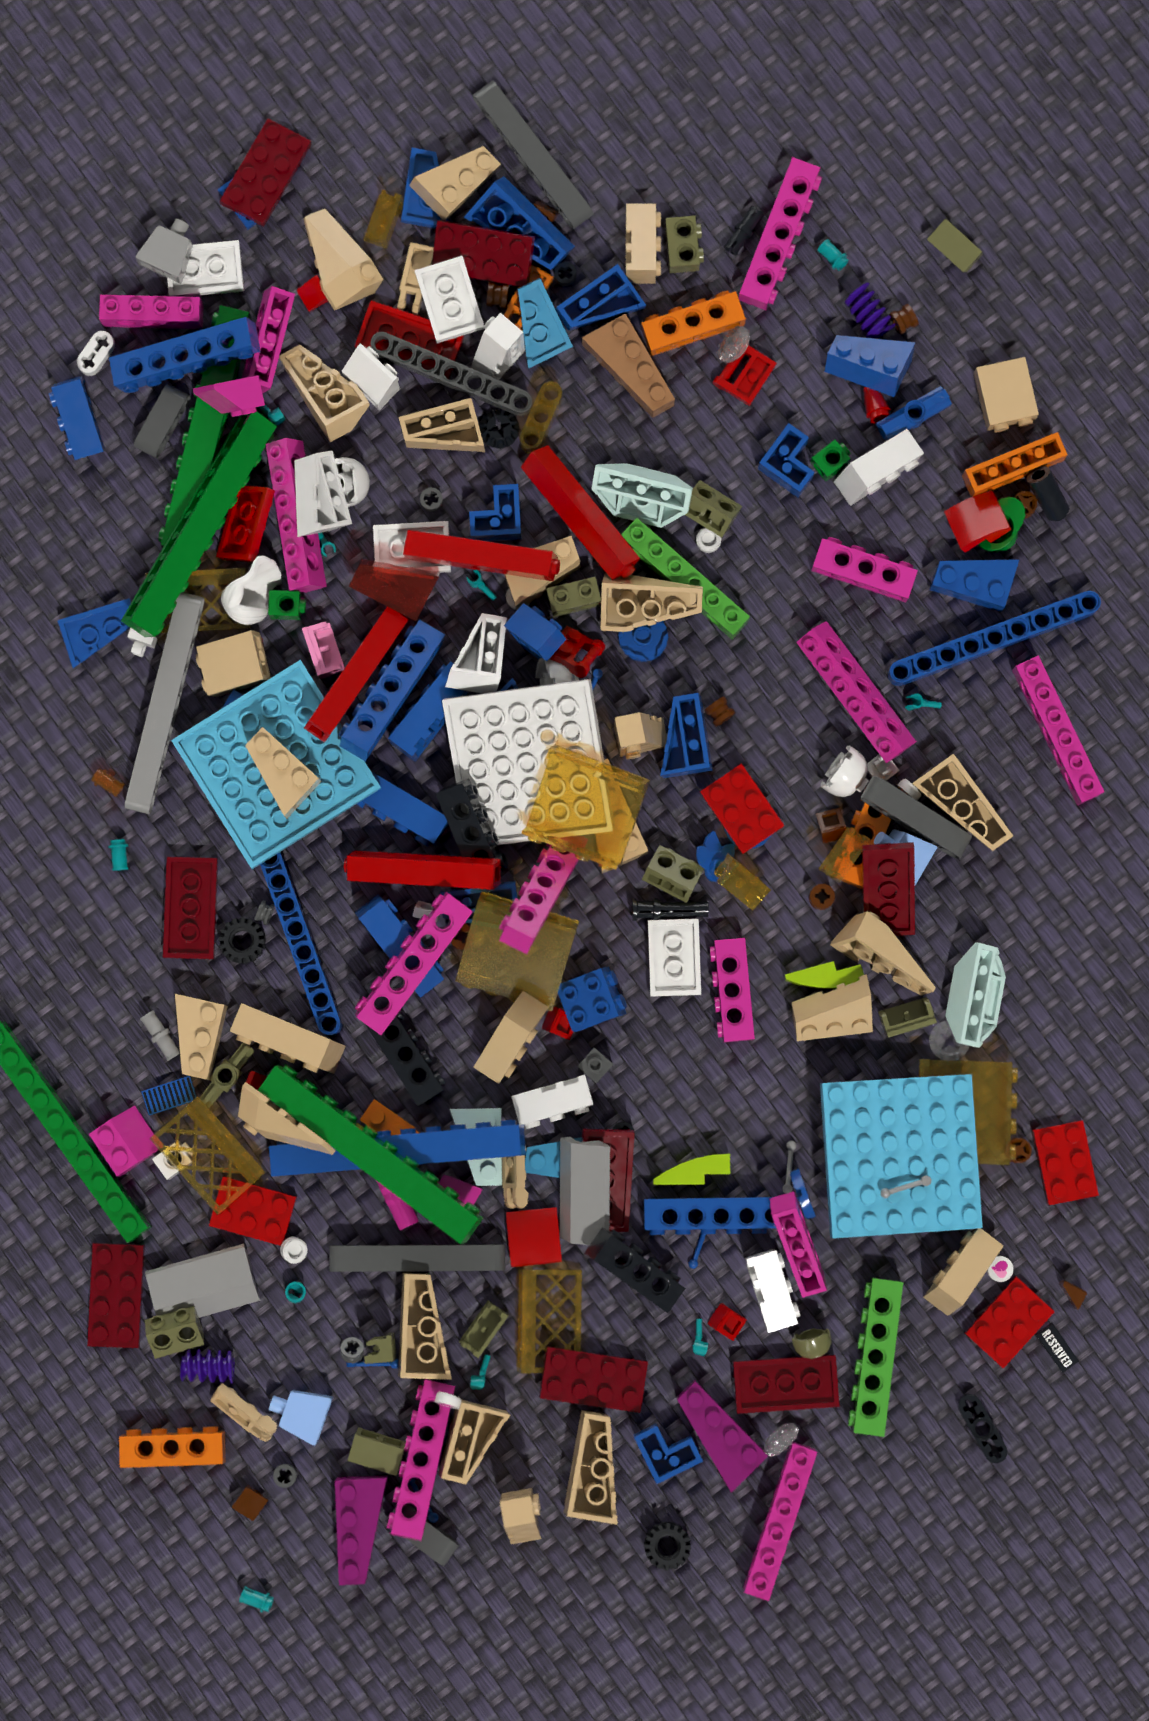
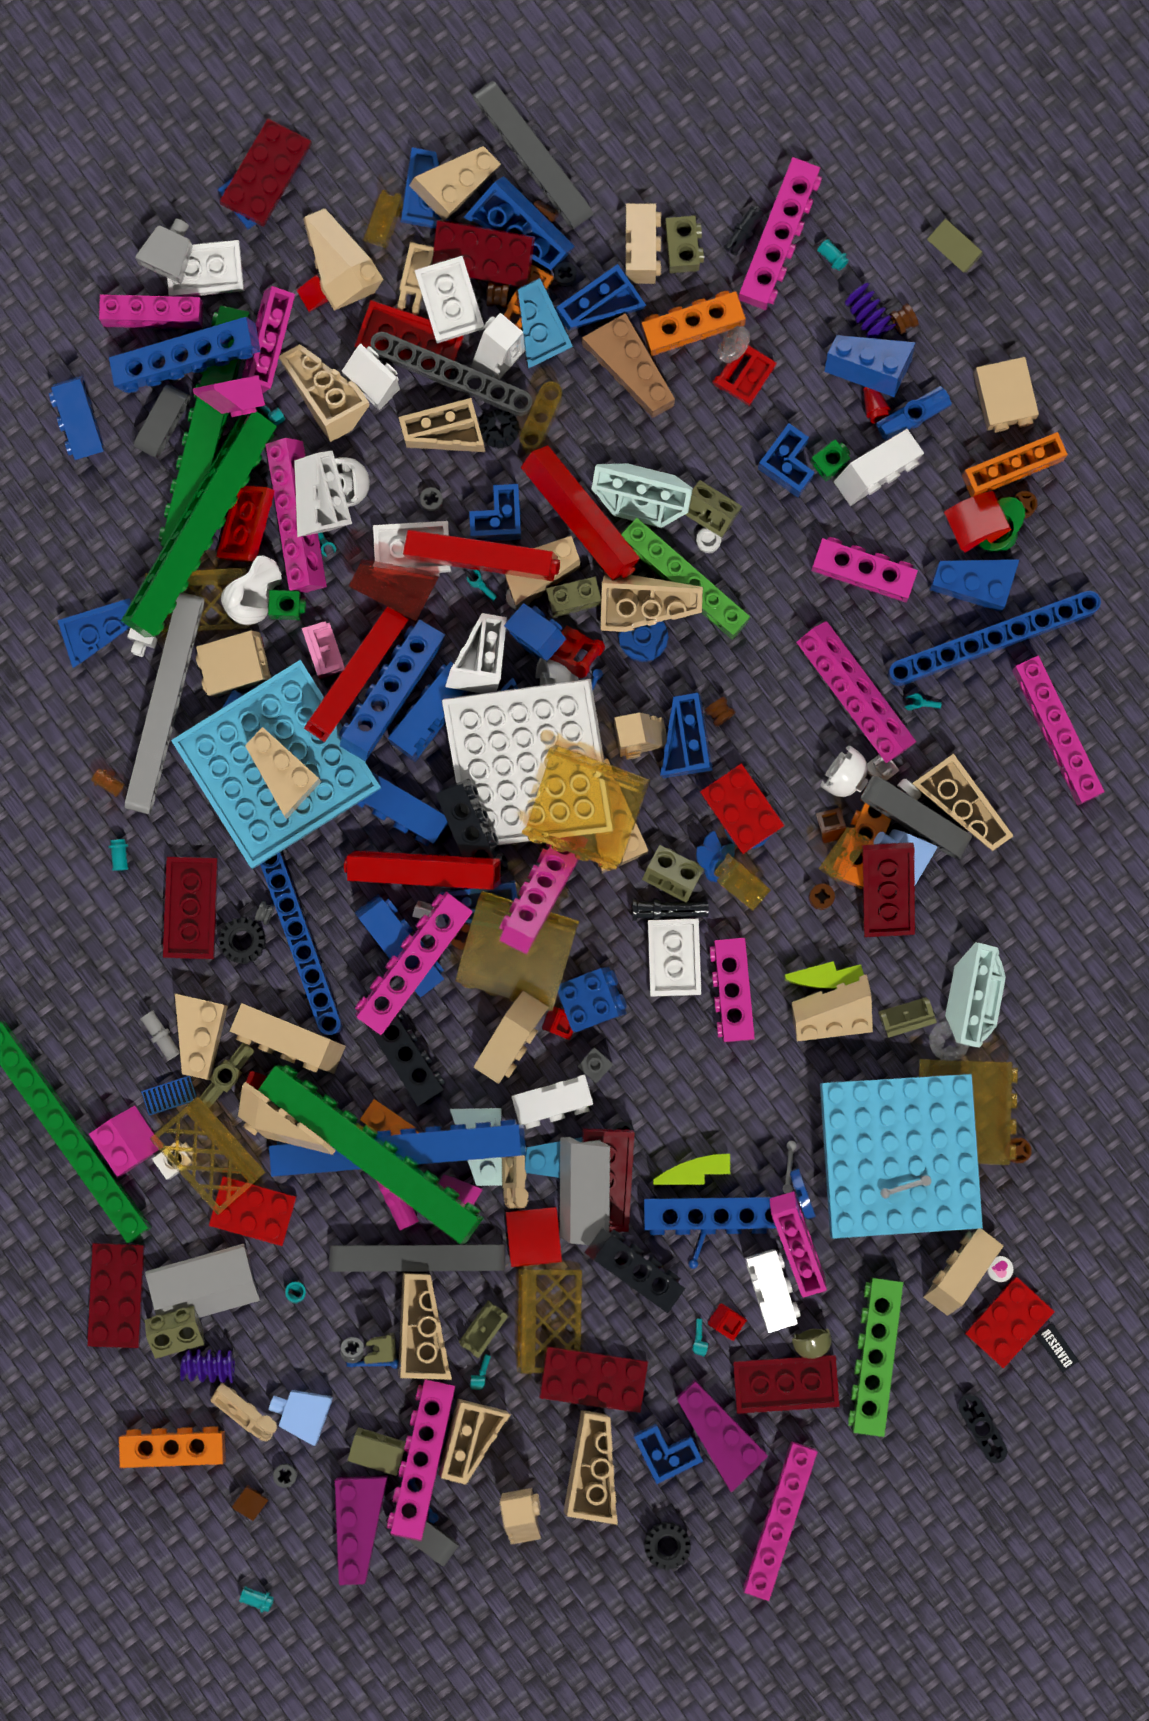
white beam [77,331,115,376] -> none
white tile [280,1237,307,1264] -> none
white tile [434,1392,462,1409] -> none
clear gear [764,1423,799,1457] -> none
tan wedge [830,911,936,995] -> none
black brick [1027,466,1070,521] -> none
red plate [1032,1120,1099,1205] -> none
reddish brown slope [1059,1280,1087,1310] -> none

